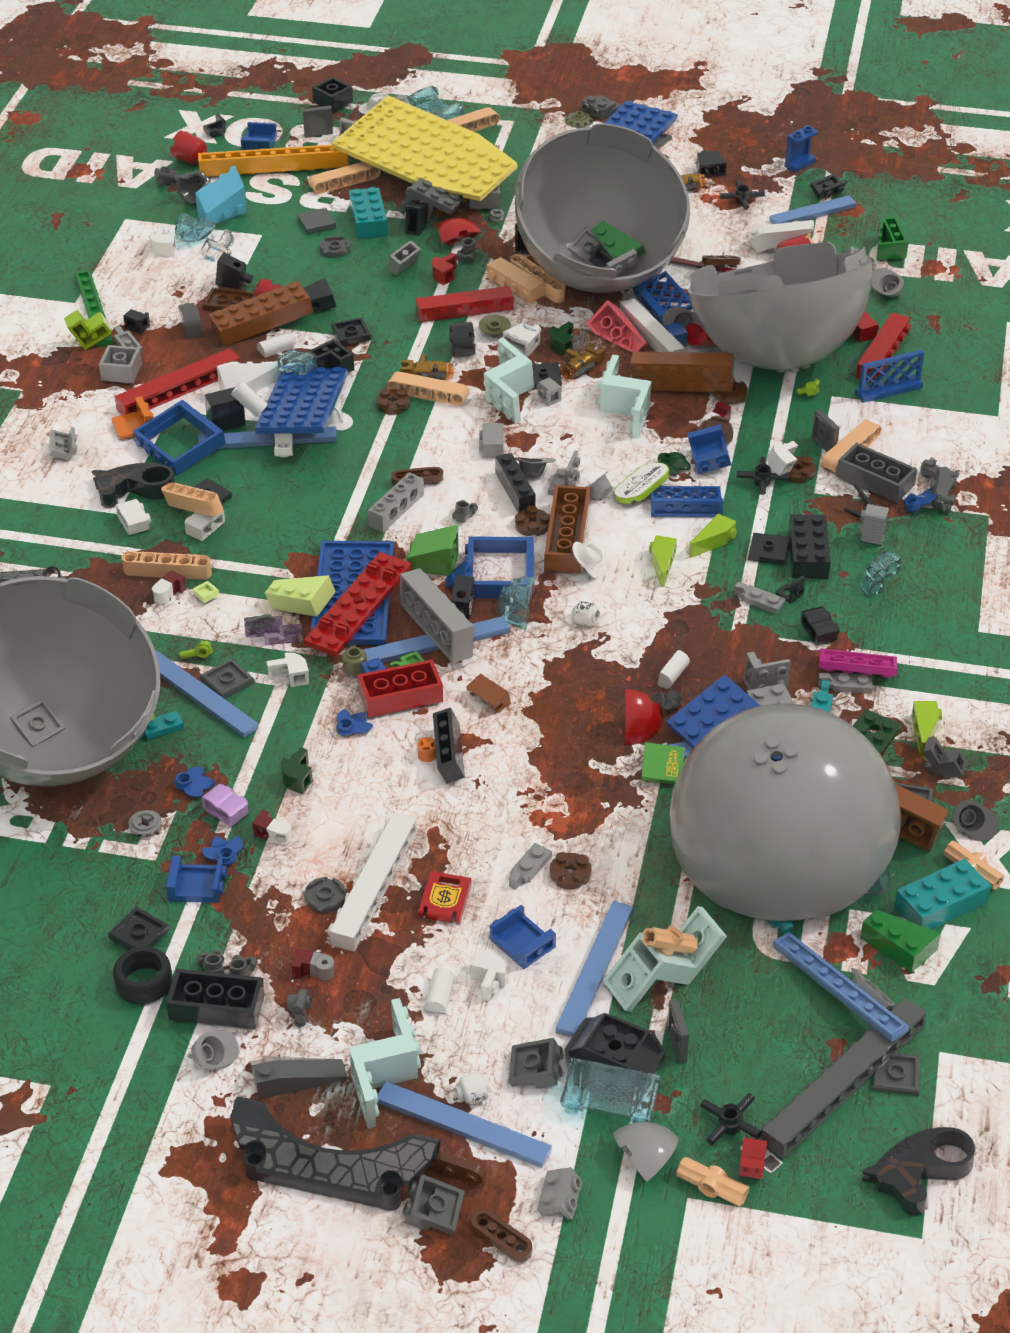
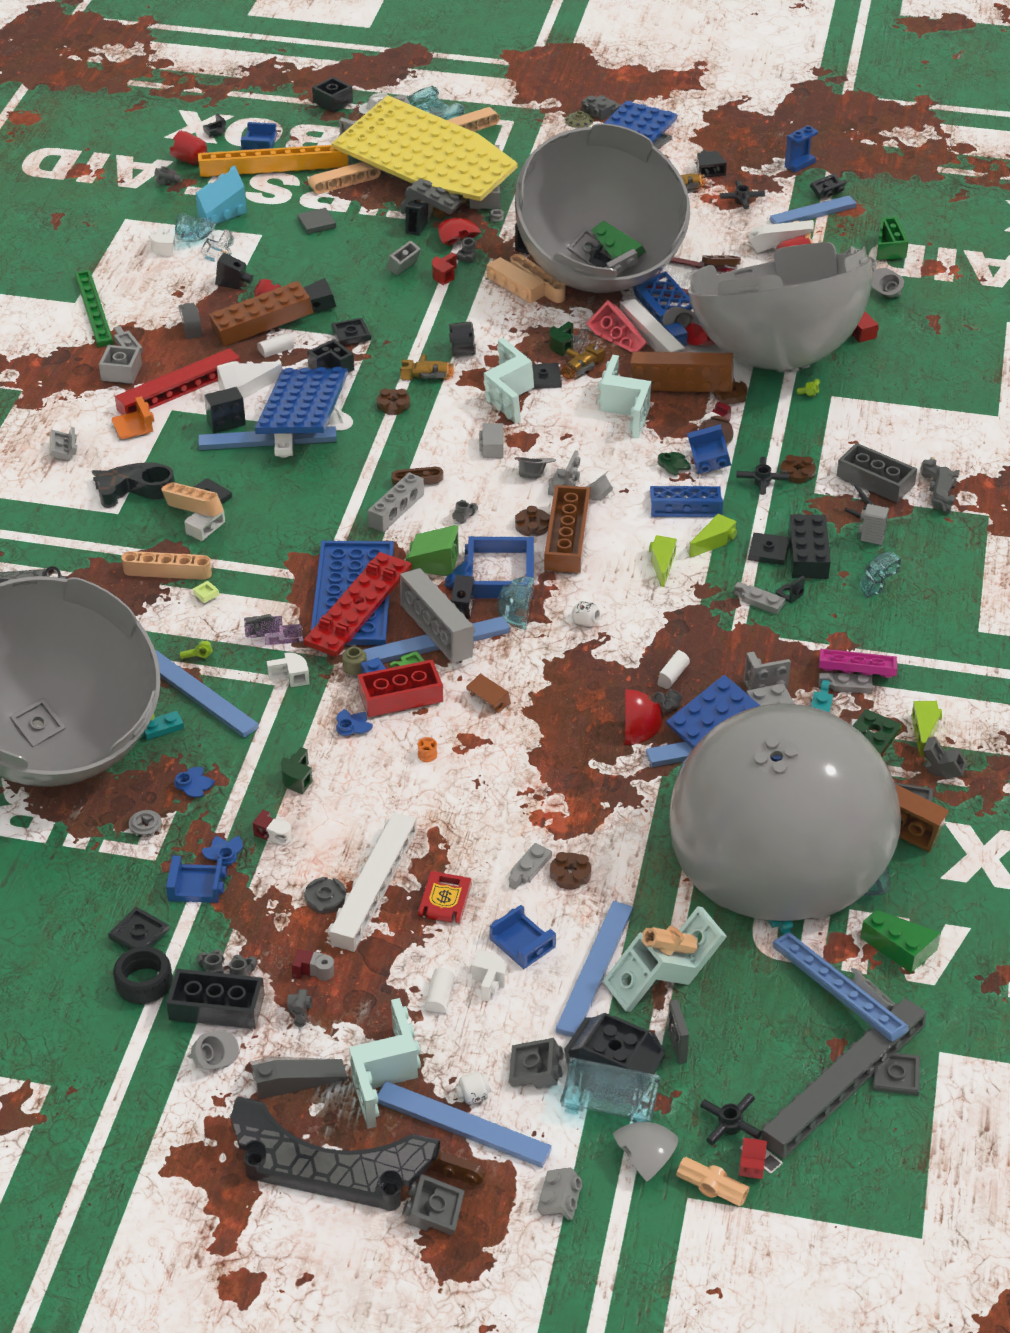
lime brick [64,310,112,350] -> none
white brick [116,499,151,535] -> none
black brick [123,309,150,334] -> none
blue window [133,399,226,475] -> none
leg [152,570,187,605] -> none
dark grey hair [176,171,210,205] -> none
dark grey tile [200,659,254,699] -> none
lavender brick [202,784,249,827] -> none
reddish brown tile [203,287,254,311] -> none
white brick [231,381,268,417] -> none
yellowish green wedge [265,575,336,617] -> none
clear light blue brick [277,349,317,375] -> none
dark grey tile [302,106,333,137] -> none
dark grey tile [319,236,350,258] -> none
teal brick [349,187,388,239] -> none
light nougat beam [387,372,470,406] -> none
red brick [415,286,514,322] -> none
black brick [432,707,465,784] -> none
reddish brown plate [471,1209,533,1262] -> none
olive dish [479,315,511,335] -> none
black brick [495,453,536,513] -> none
white torso [503,323,541,357] -> none
light grey brick [537,377,562,406] -> none
white piece [572,541,603,578] -> none
tile [613,463,670,504] -> none
bright green tile [641,742,685,785] -> none
white brick [767,441,798,476] -> none
black brick [801,606,839,645] -> none
dark grey tile [811,409,840,452] -> none
light nougat beam [821,419,882,473] -> none
blue fence [855,350,924,403] -> none
red brick [856,312,911,382] -> none
black animal [862,1127,975,1215] -> none
teal brick [894,858,991,929] -> none
blue plate [904,489,937,513] -> none
light nougat piece [943,841,1005,890] -> none
dark grey piece [953,800,999,841] -> none

